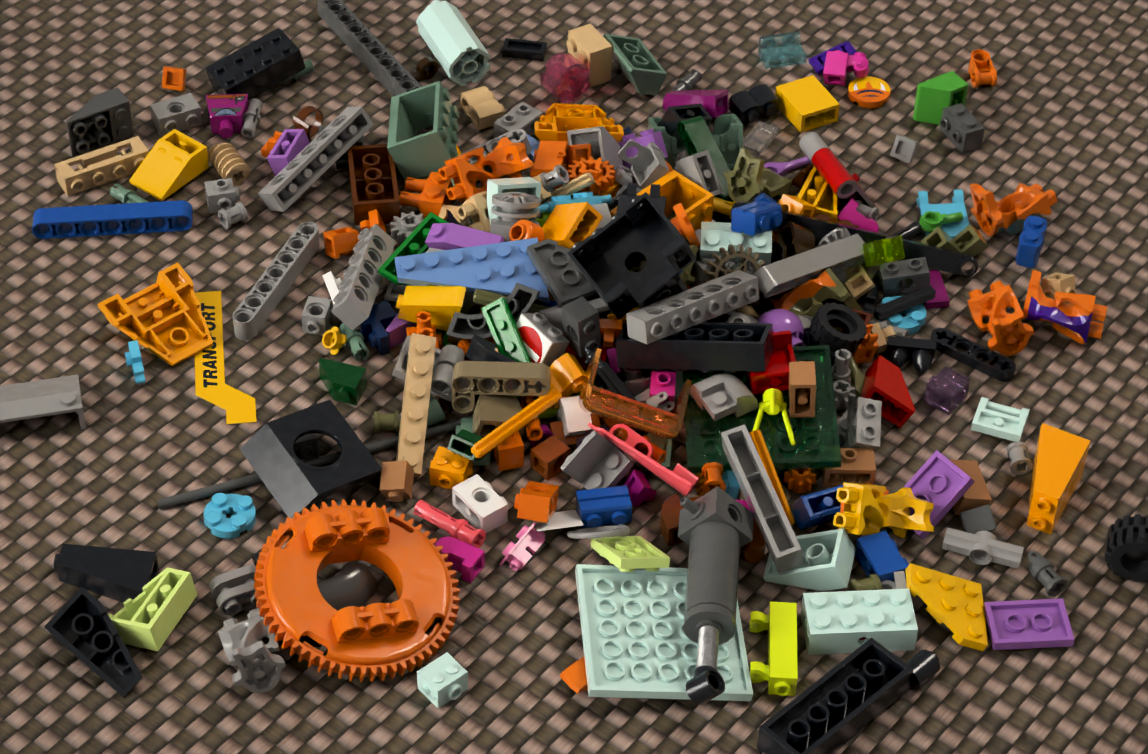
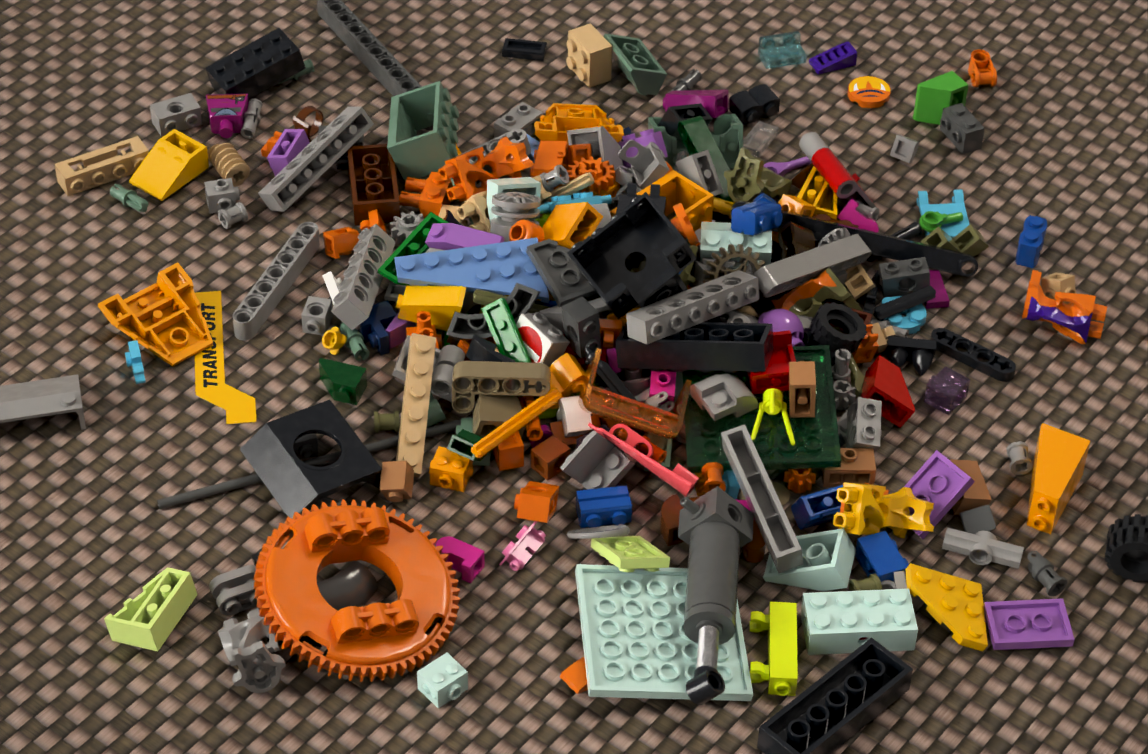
blue beam [32,200,193,239] -> none
black wedge [44,587,143,698] -> none
black slope [54,544,159,603] -> none
dark grey slope [66,87,134,157] -> none
orange tile [161,66,187,91] -> none
medium azure plate [204,493,256,539] -> none
dark brown plate [412,57,438,87] -> none
coral pin [414,500,486,548] -> none
light aqua brick [416,0,490,86] -> none
white brick [452,474,509,533] -> none
tan brick [461,86,505,130] -> none
white sticker [533,510,583,531] -> none
clear pink brick [540,52,591,104] -> none
magenta tile [623,470,657,507] -> none
light orange axle [749,429,795,525] -> none
yellow brick [775,75,840,133] -> none
dark pink brick [823,50,869,86] -> none
clear neon green slope [863,235,905,267] -> none
black brick [906,649,940,690] -> none
orange hips [967,280,1035,356] -> none
orange hips [970,183,1057,237] -> none
light aqua plate [971,397,1030,442] -> none

